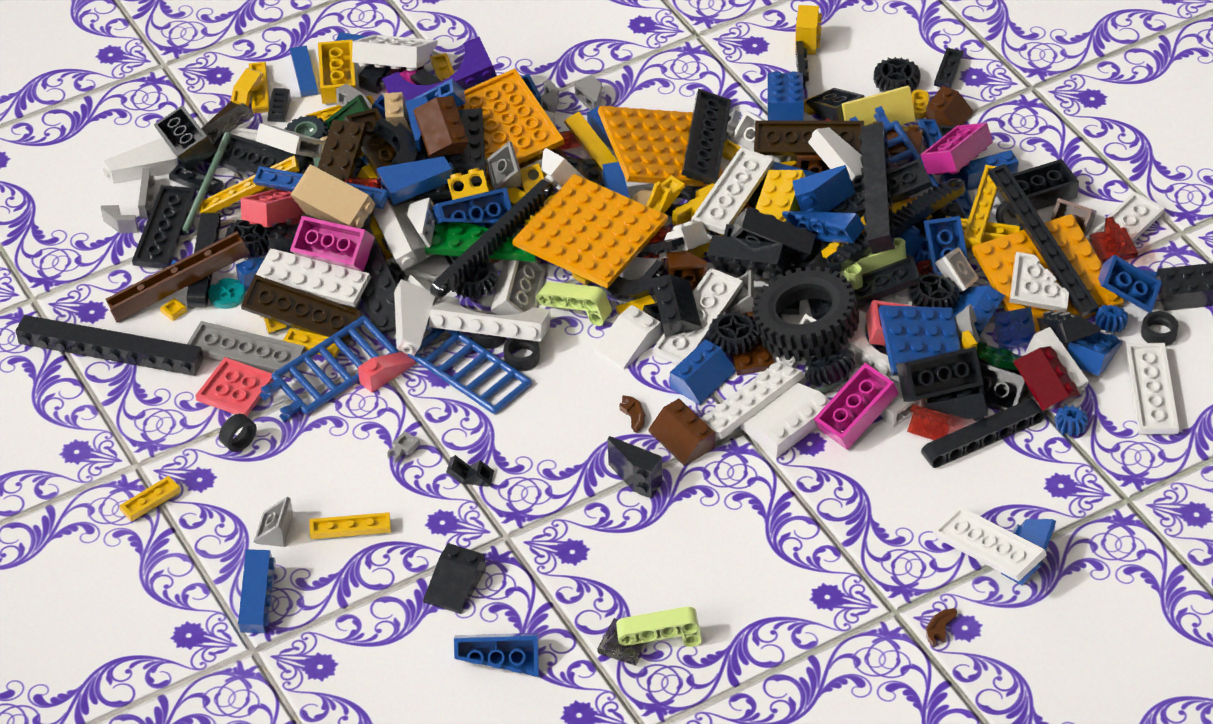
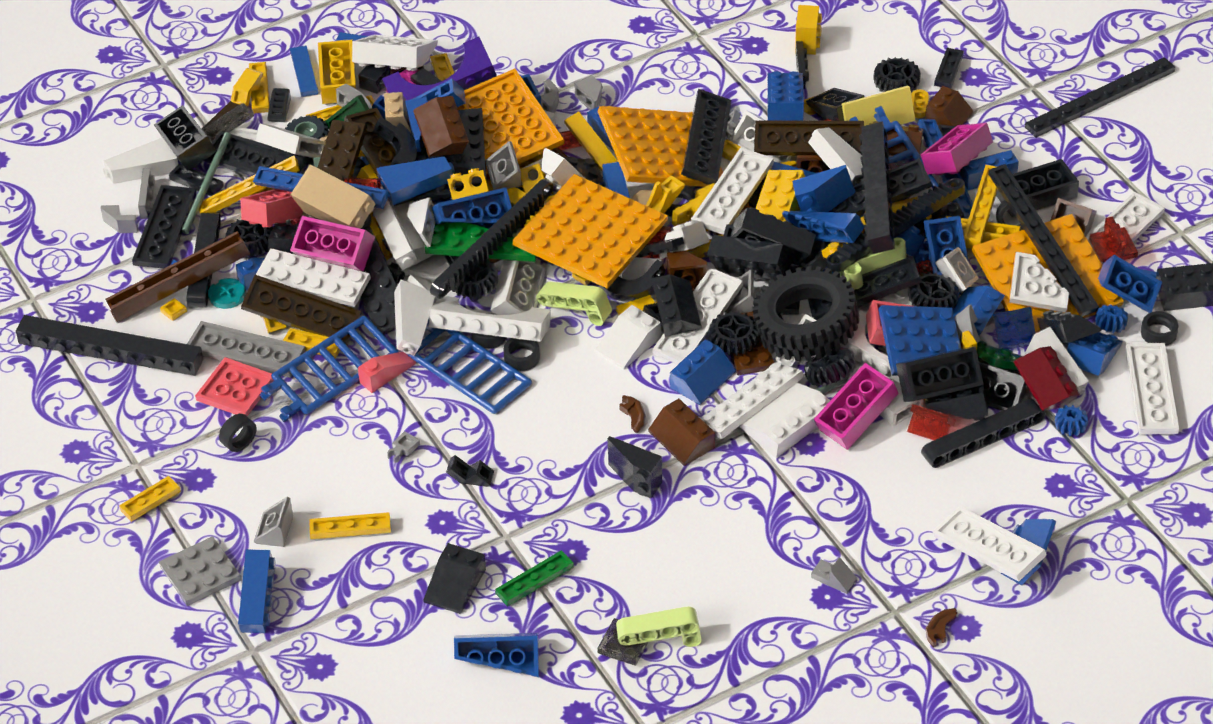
none -> light grey plate [159,536,241,606]
none -> green plate [495,550,574,607]
none -> light grey slope [811,558,857,594]
none -> black plate [1025,57,1175,138]

